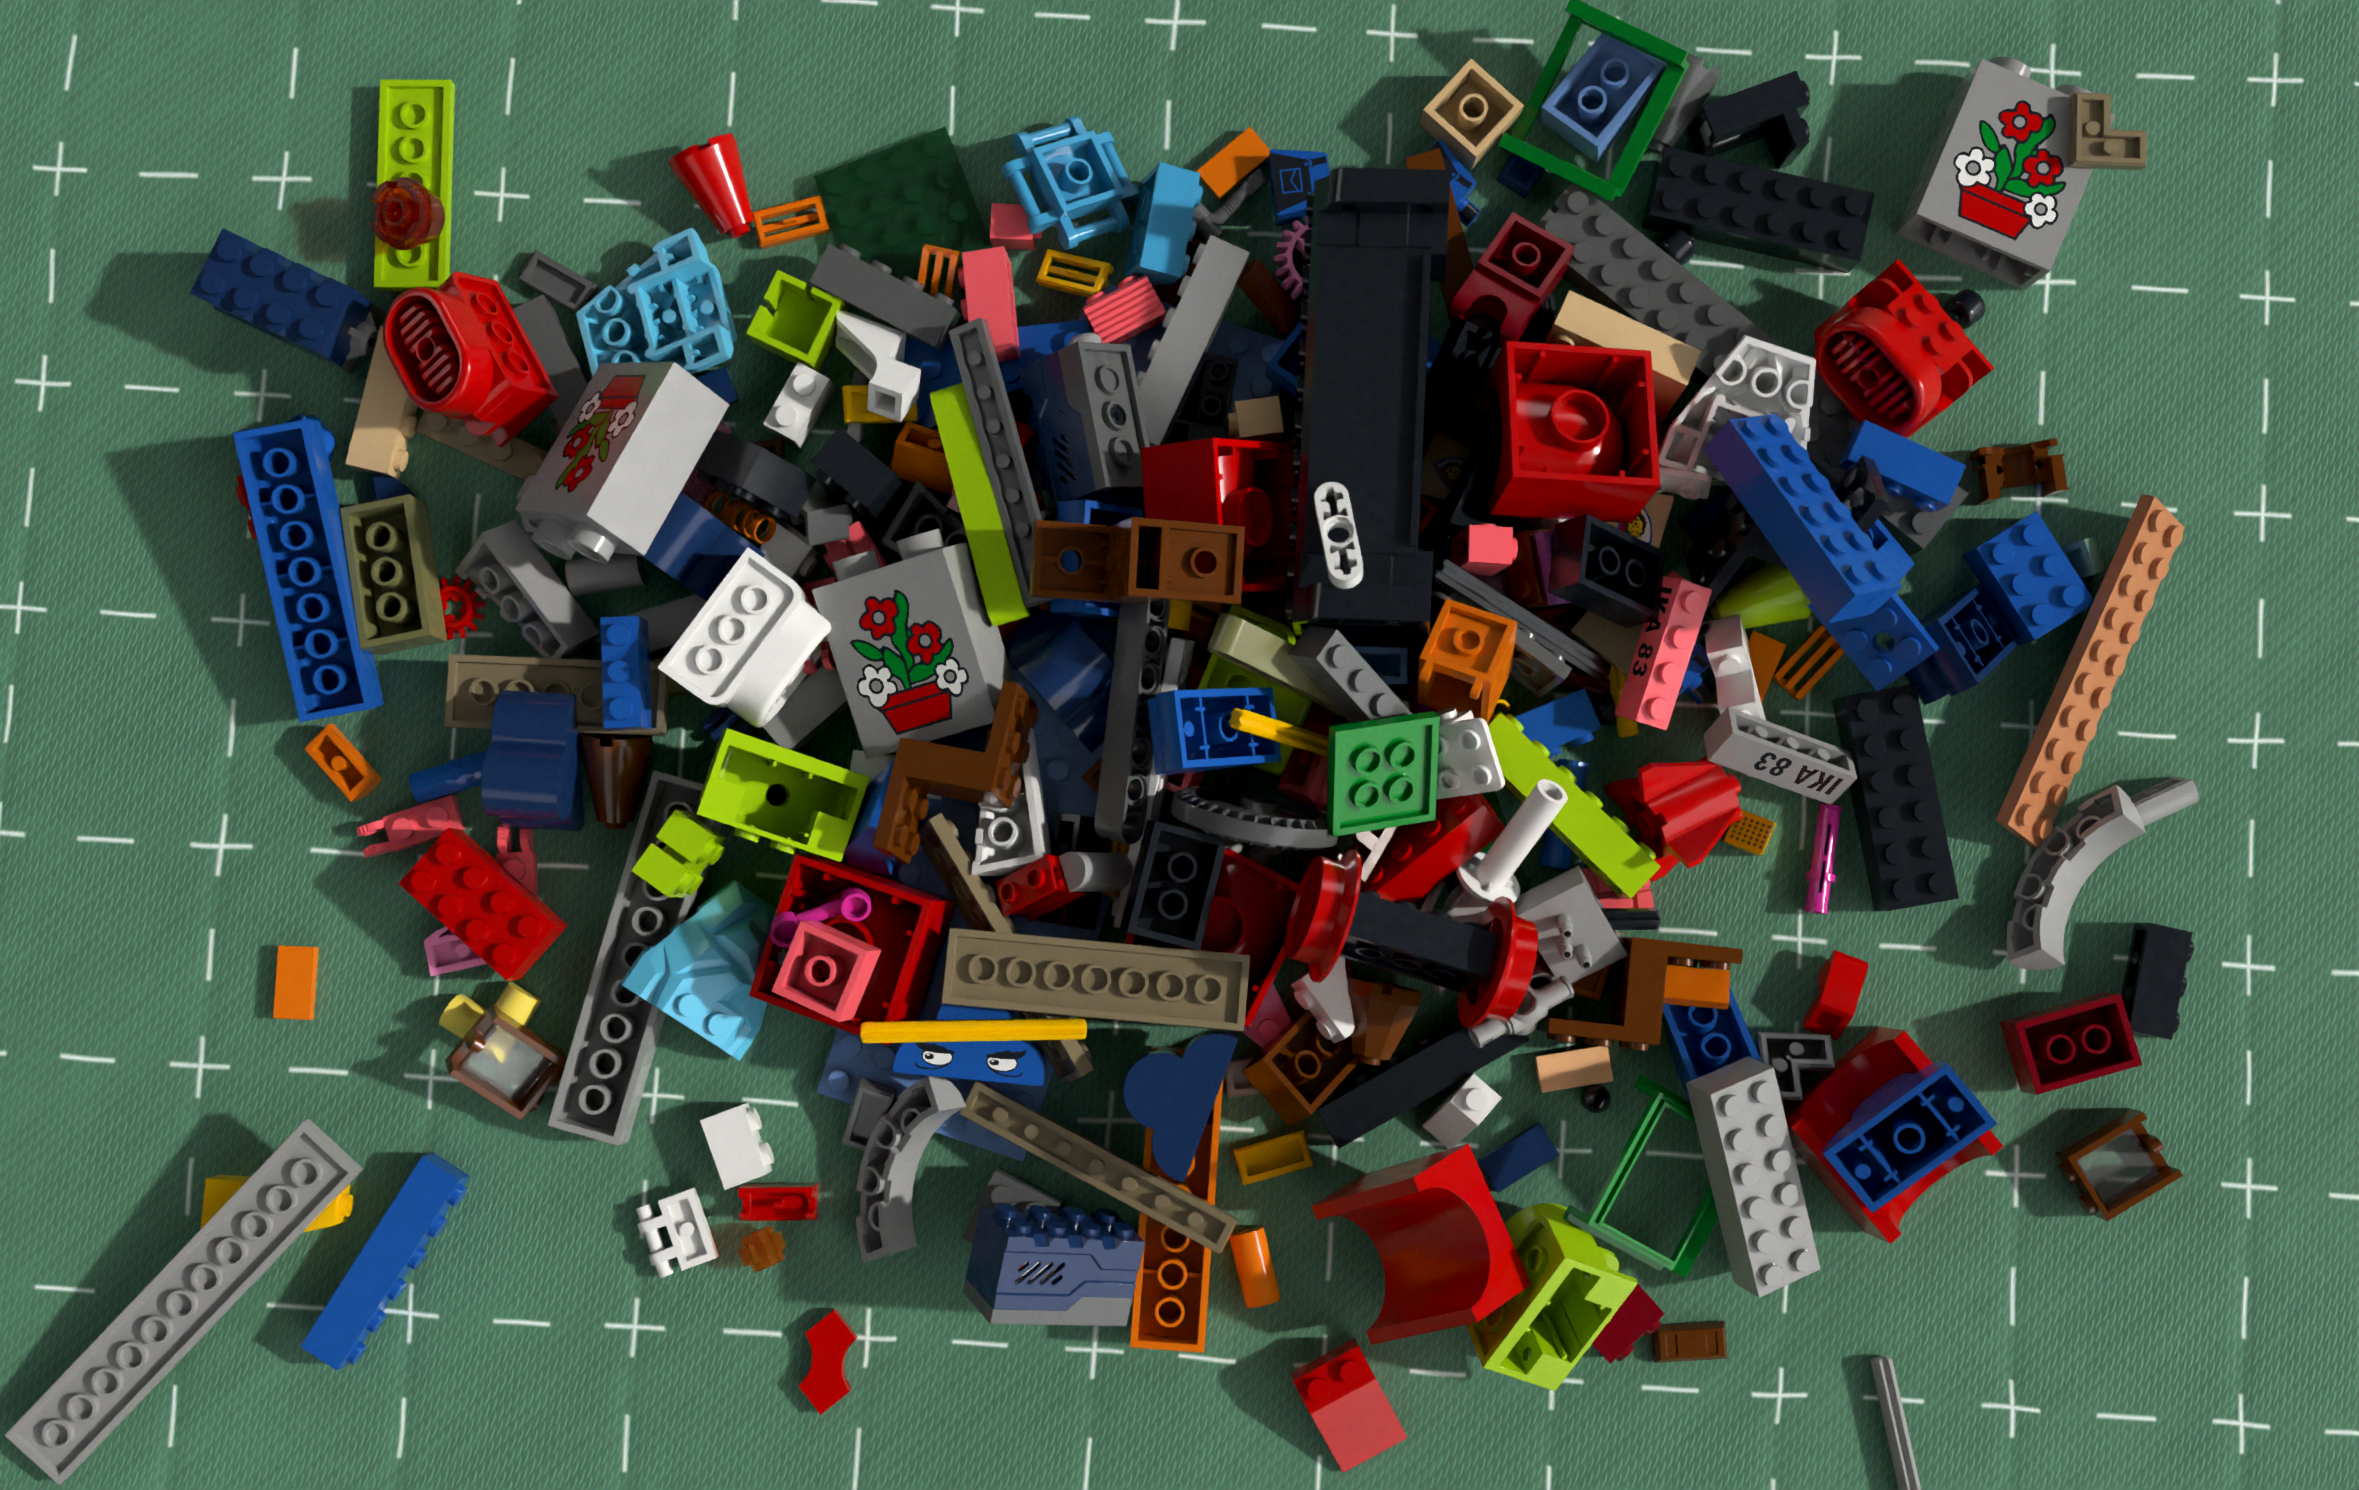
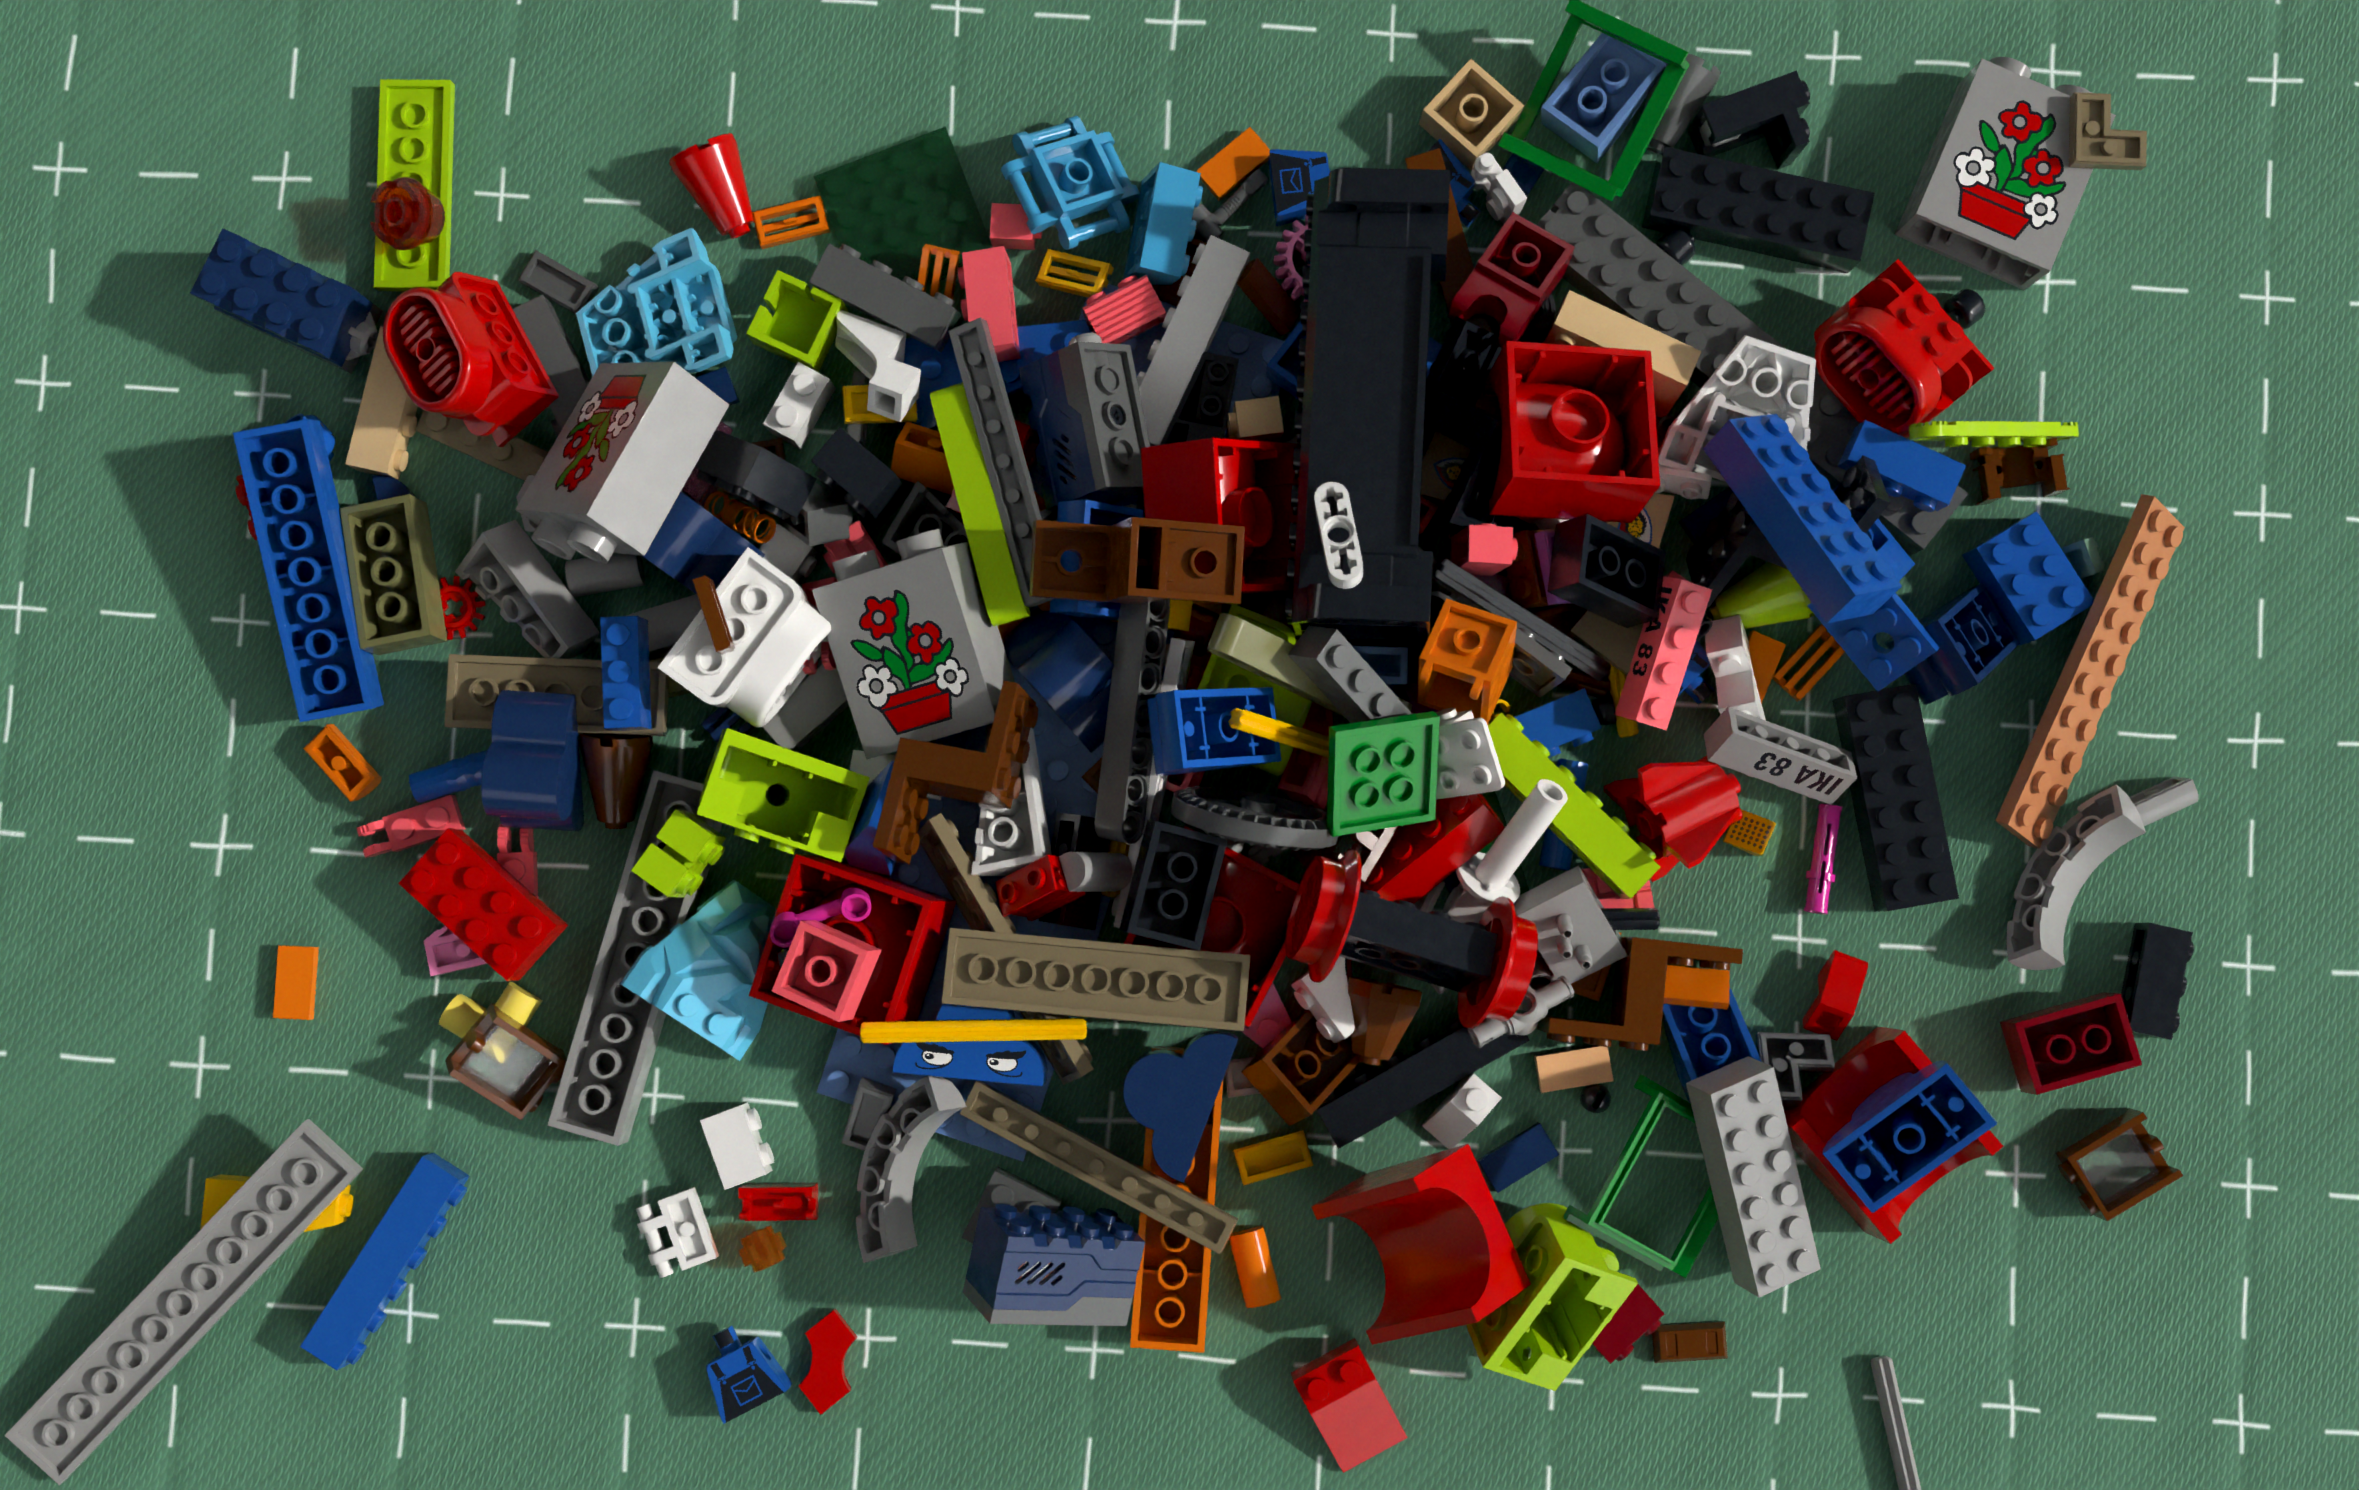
none -> reddish brown tile [692,575,735,655]
none -> torso [706,1326,792,1424]
none -> white plate [1470,153,1527,225]
none -> lime plate [1909,421,2079,447]

